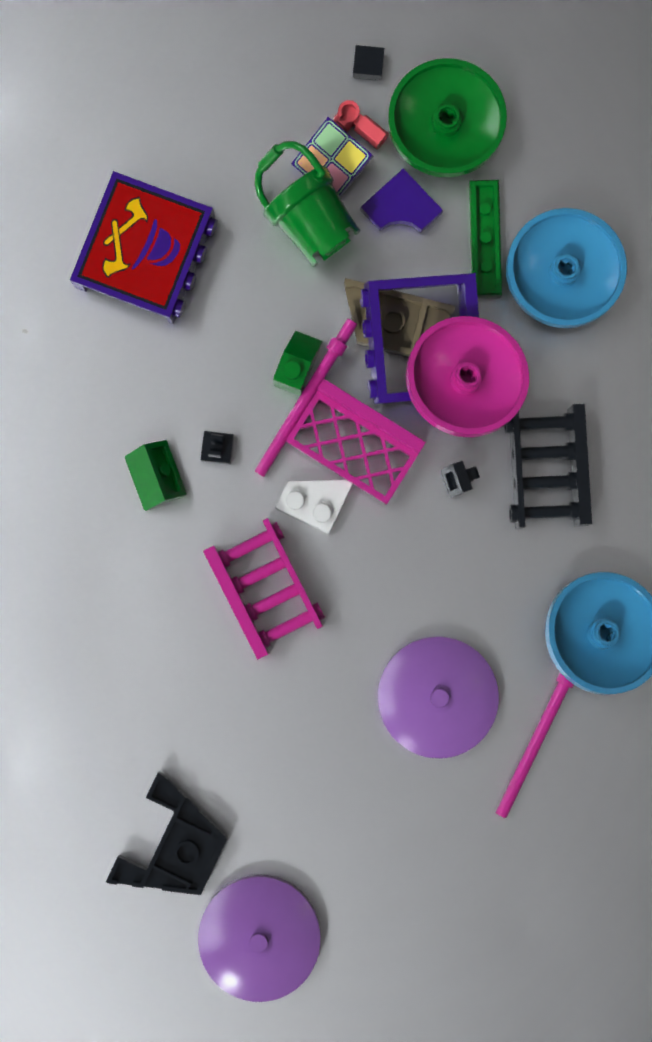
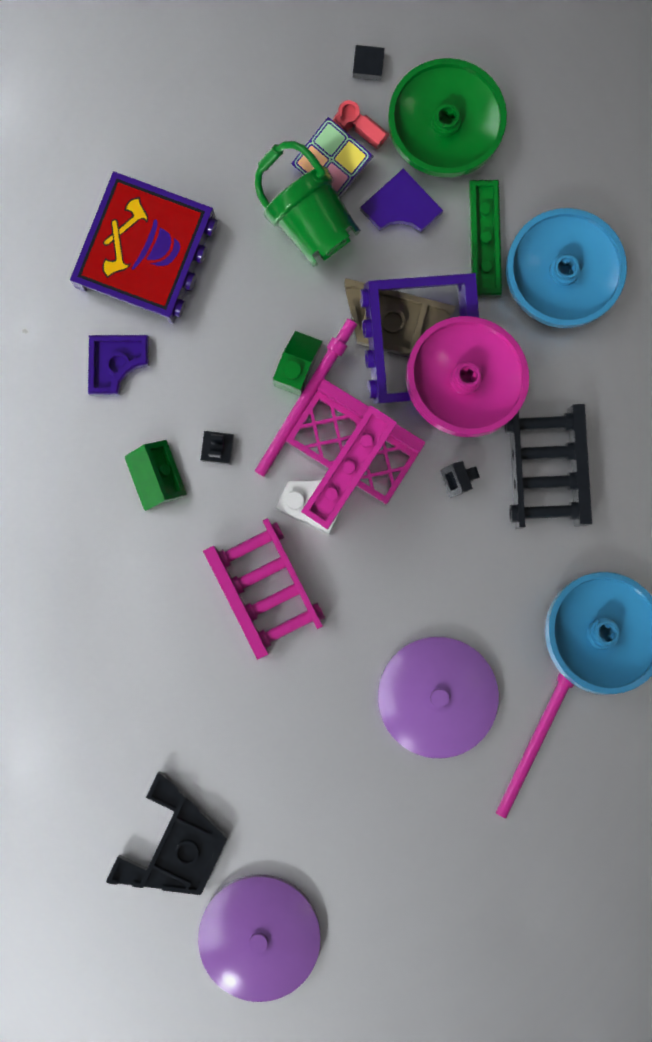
none -> dark purple tile [88,335,149,395]
none -> dark pink fence [301,405,397,529]

